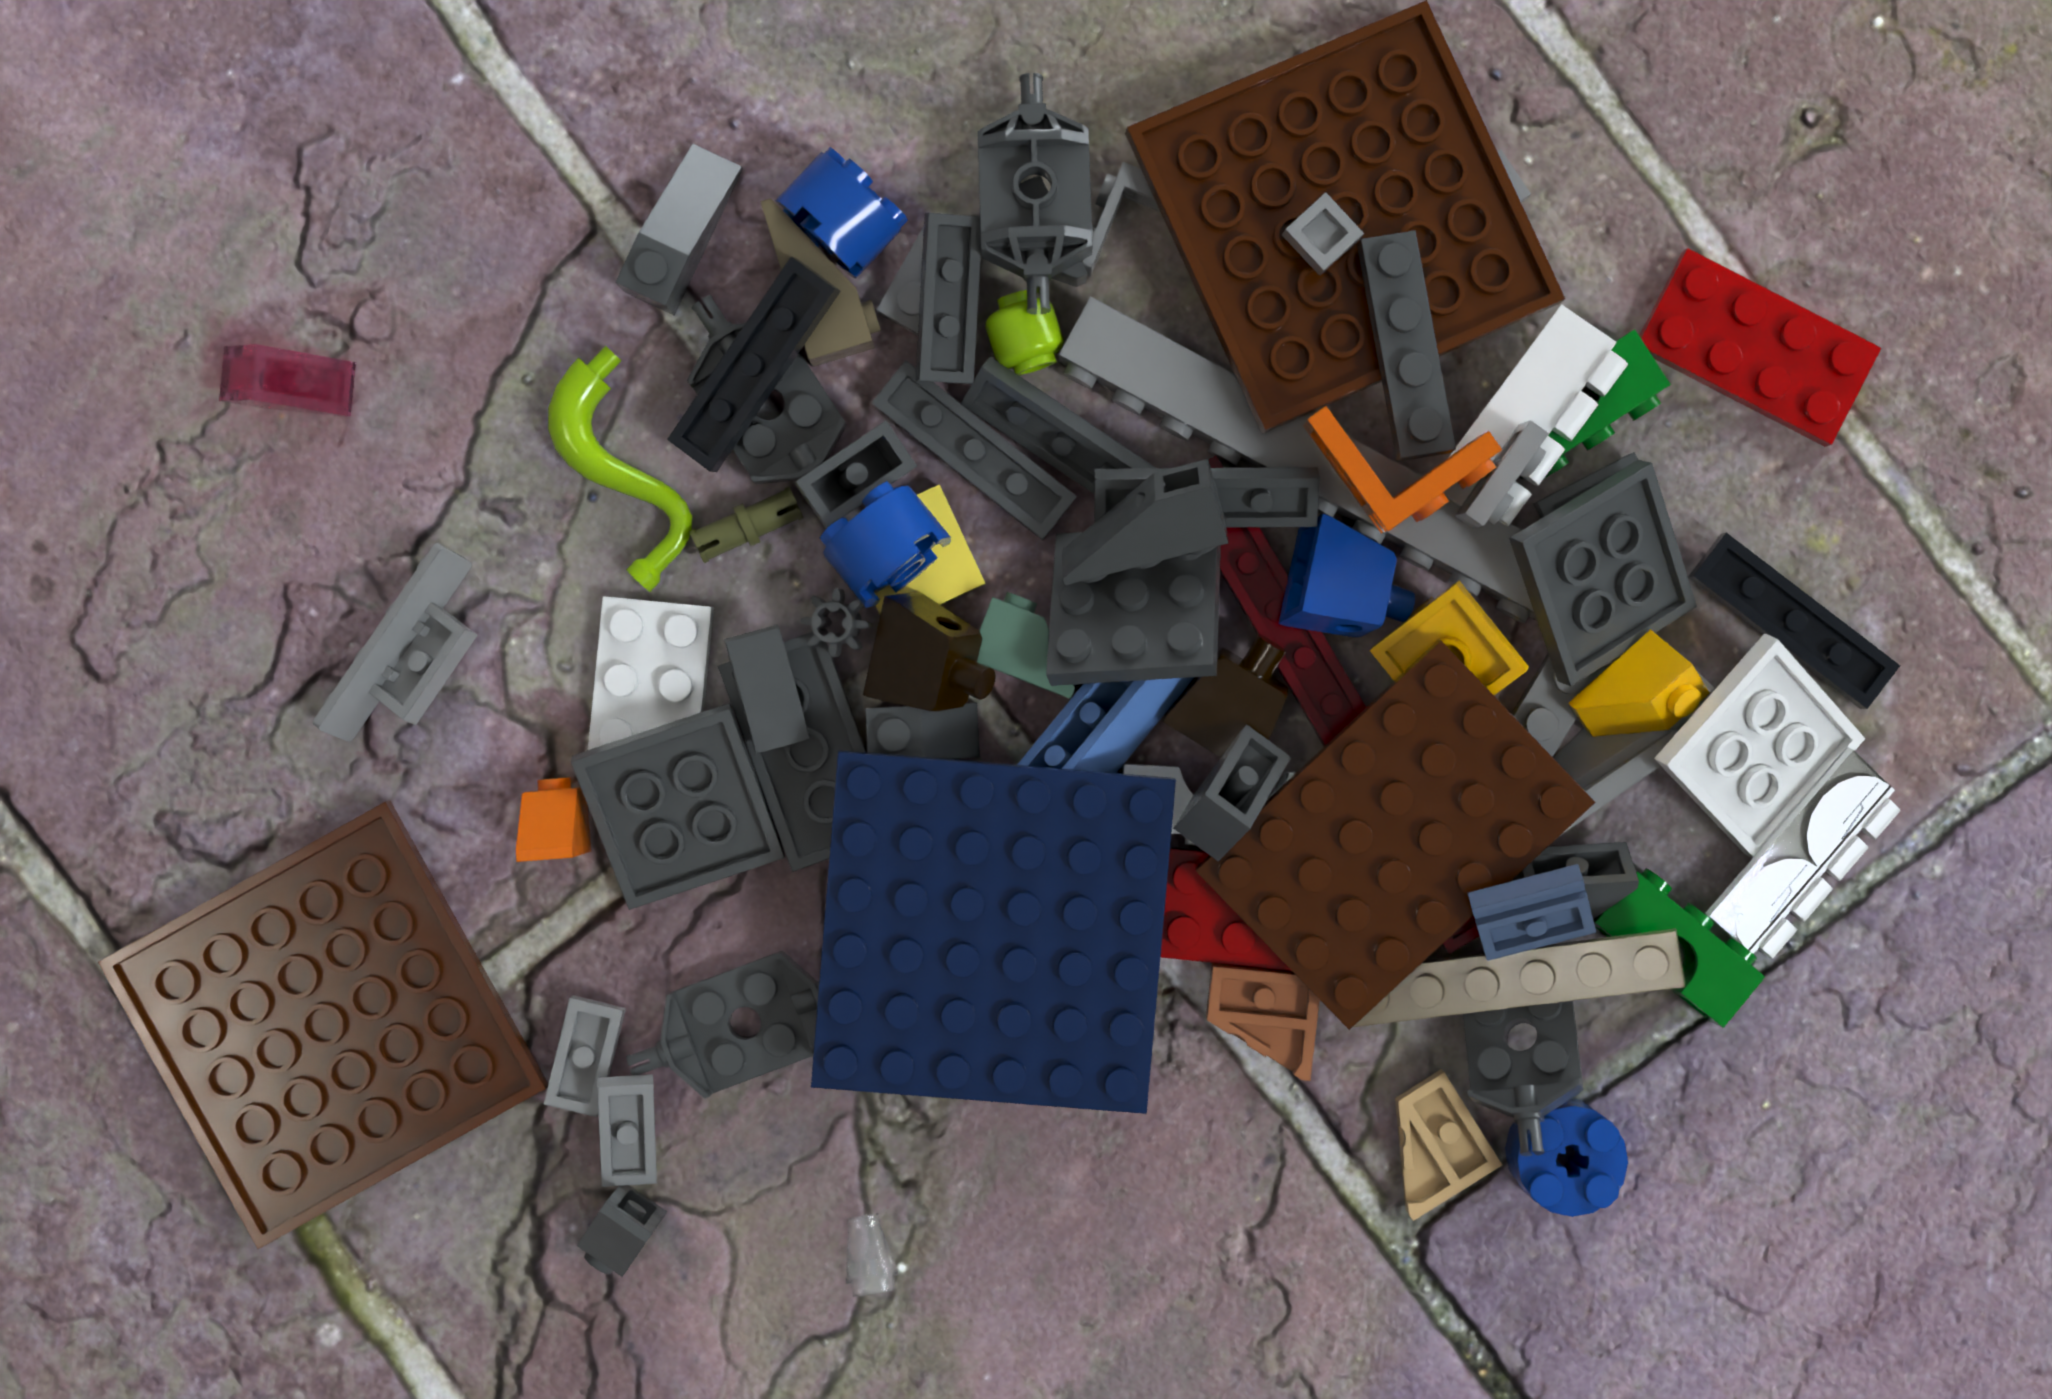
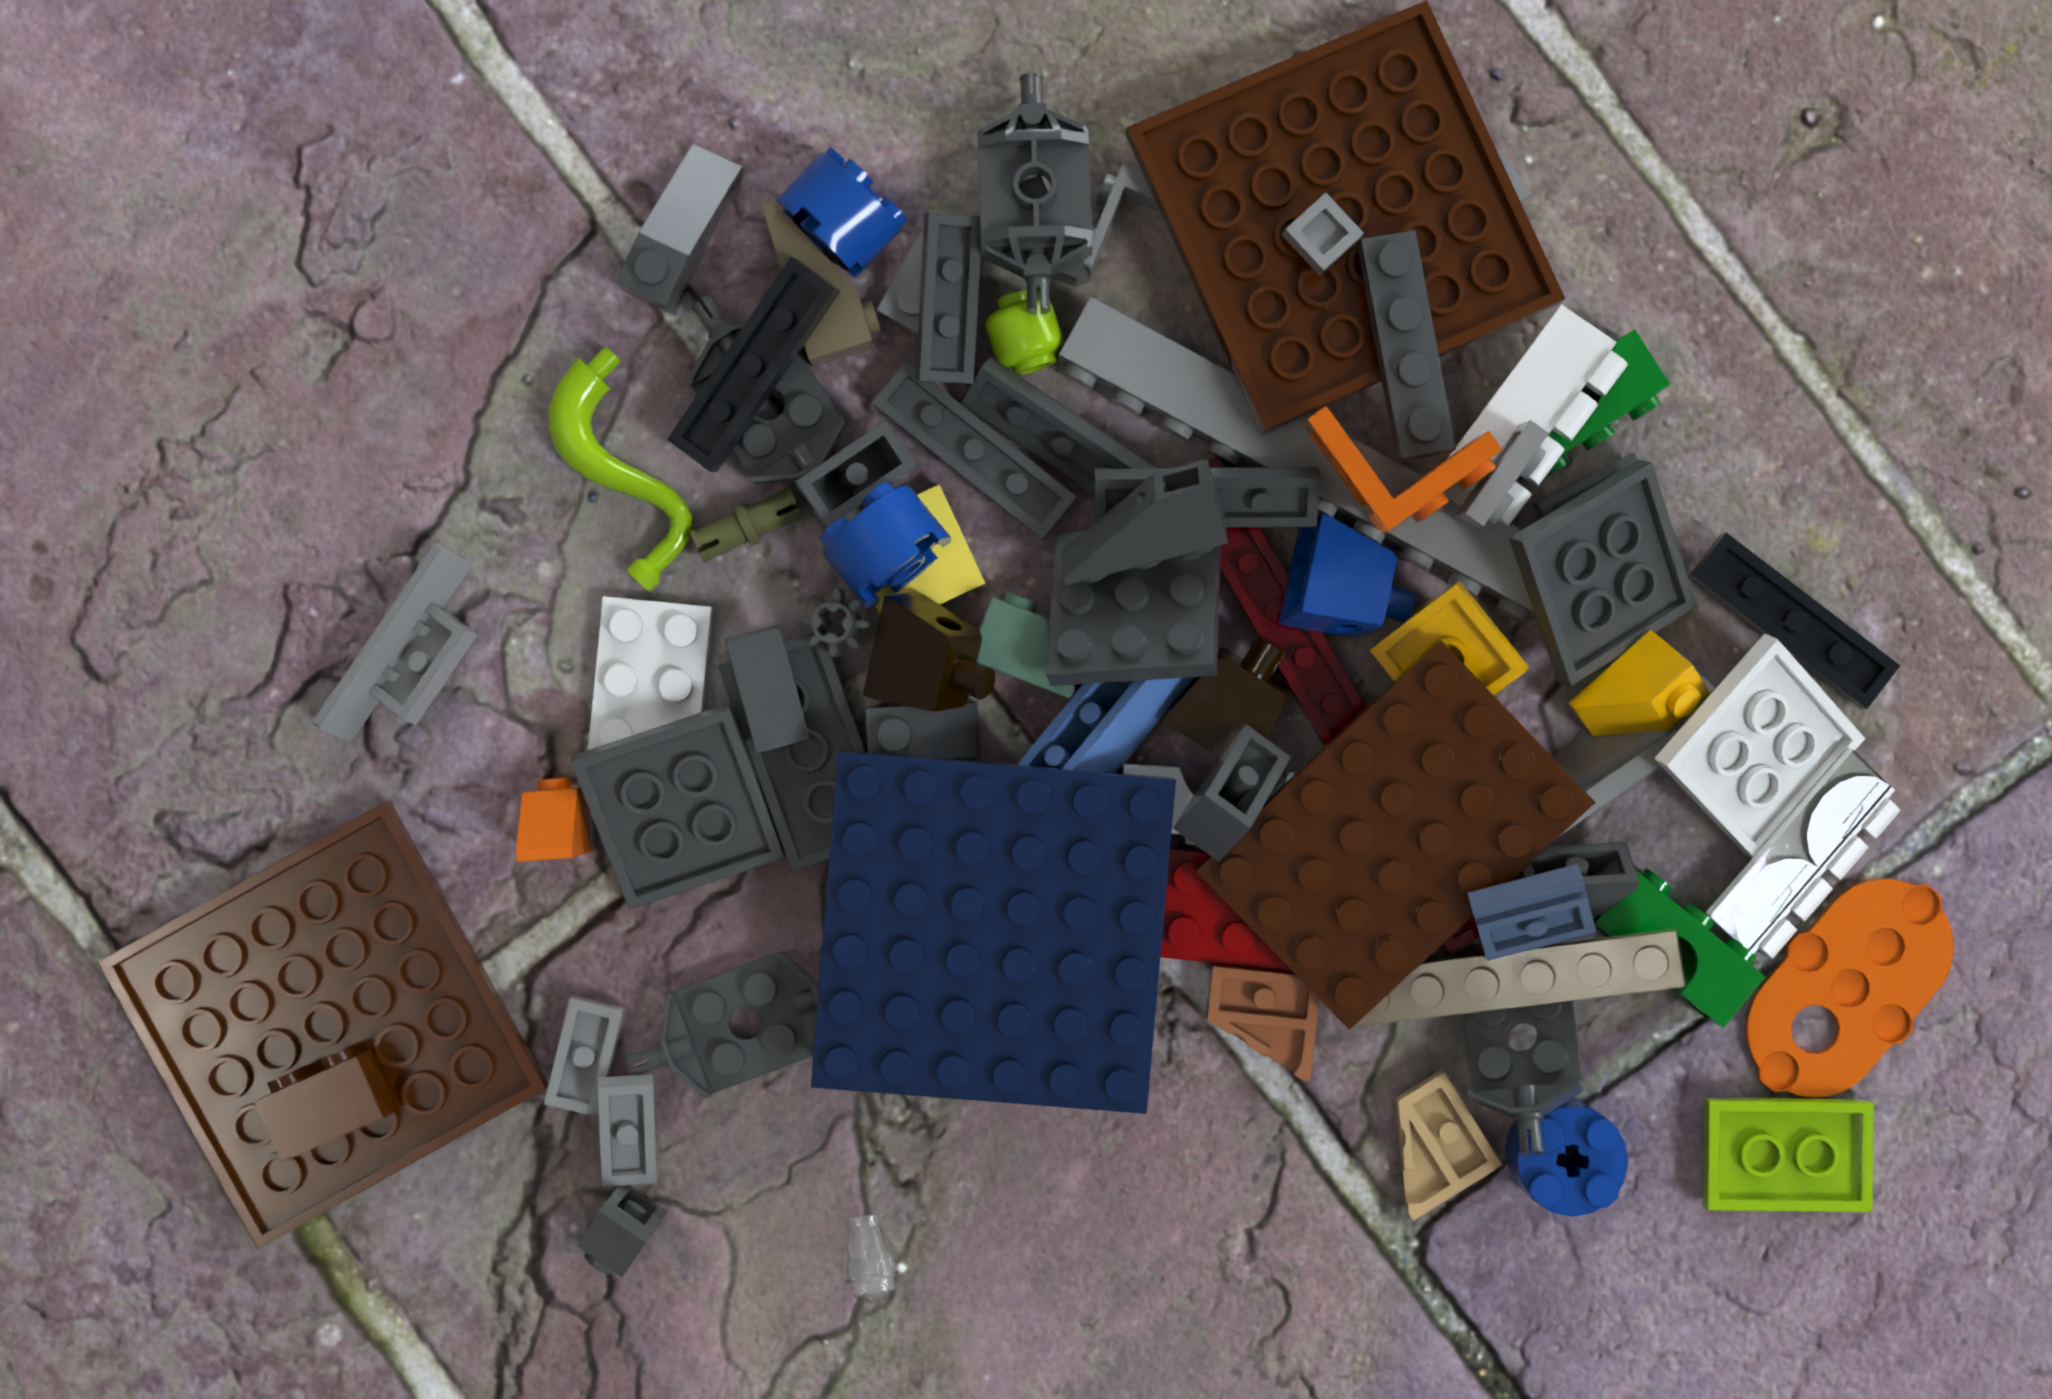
clear pink slope [219,344,356,417] -> none
light grey plate [1511,654,1606,757] -> none
red plate [1639,248,1881,447] -> none
none -> reddish brown brick [254,1047,397,1163]
none -> lime plate [1702,1097,1874,1212]
none -> orange piece [1745,878,1954,1097]

